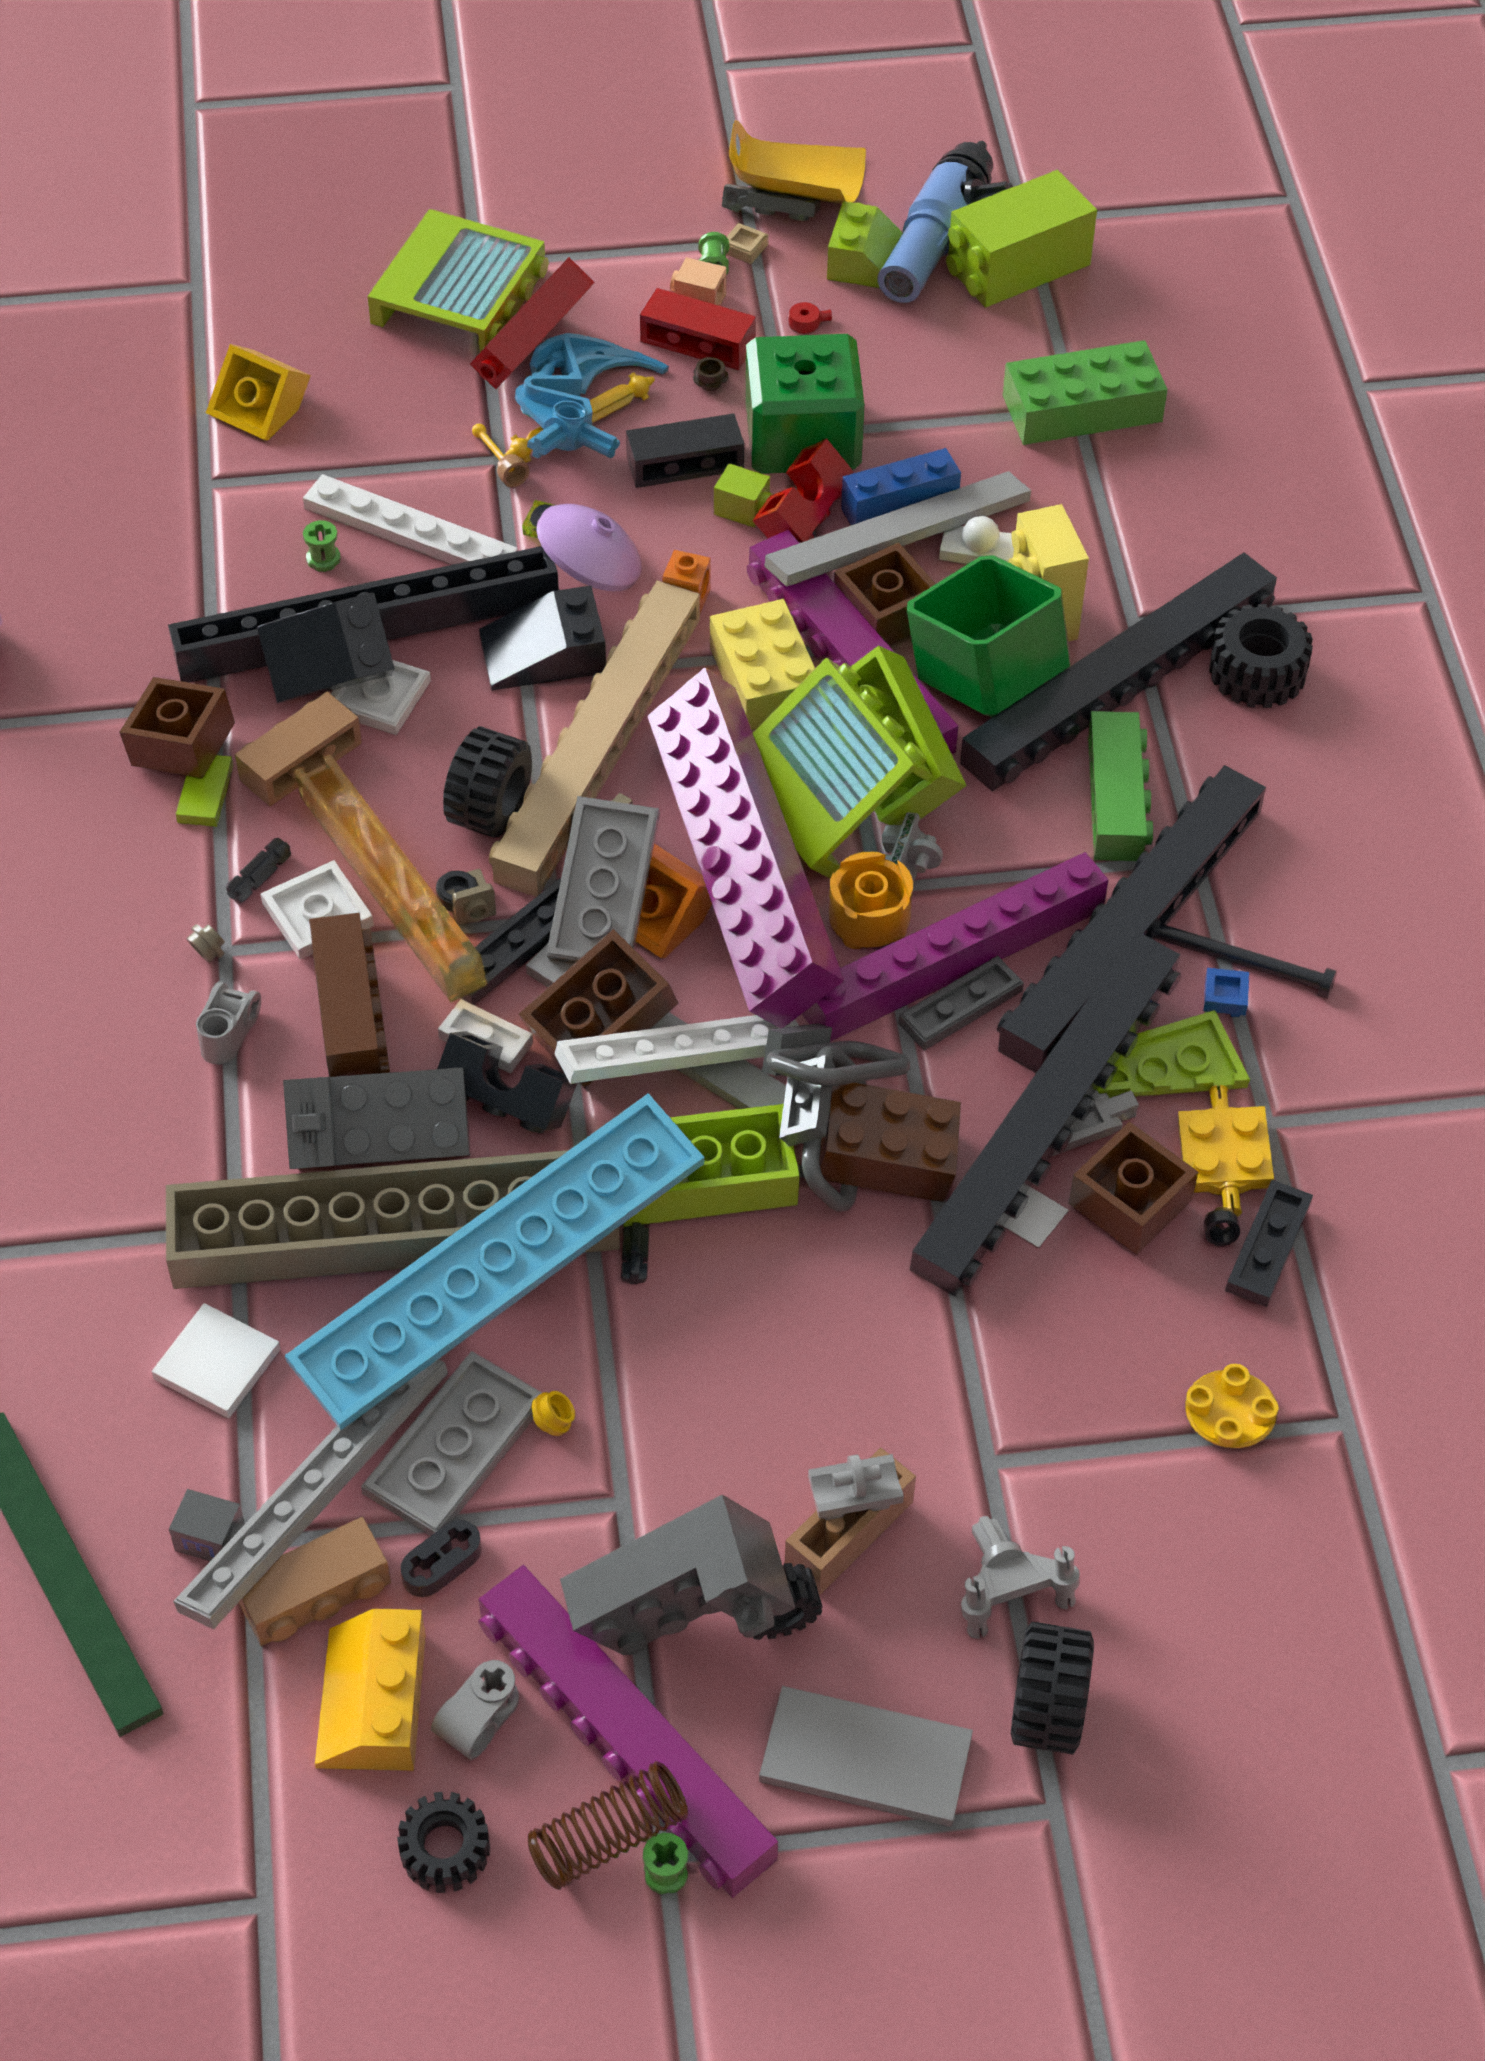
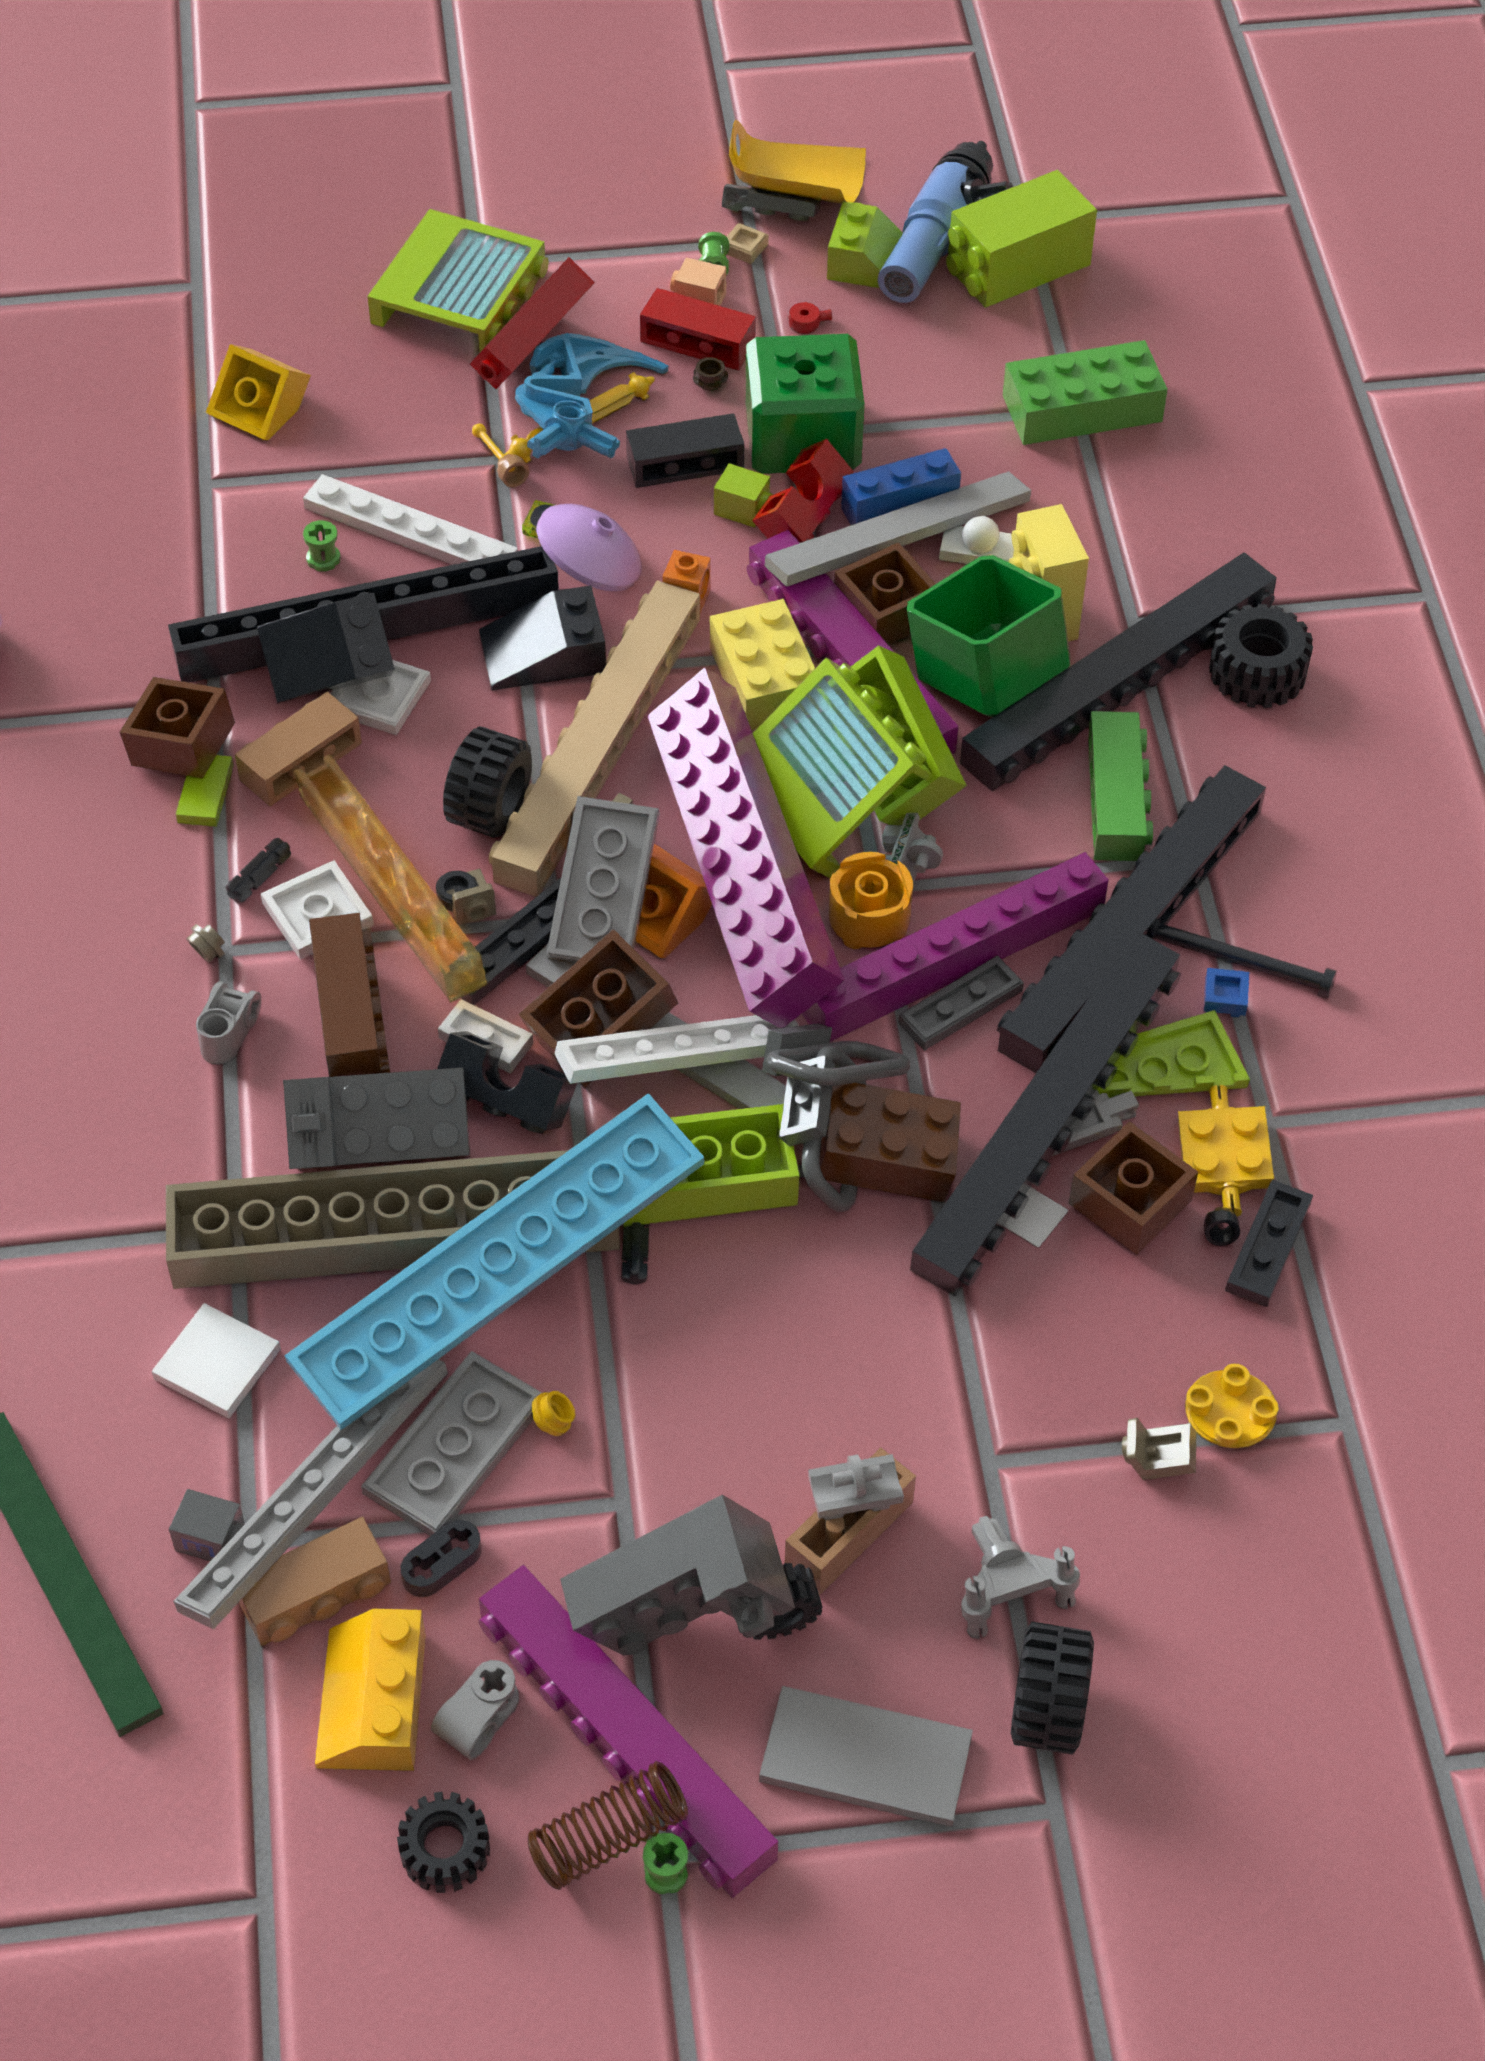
none -> dark tan bracket [1122,1418,1197,1480]

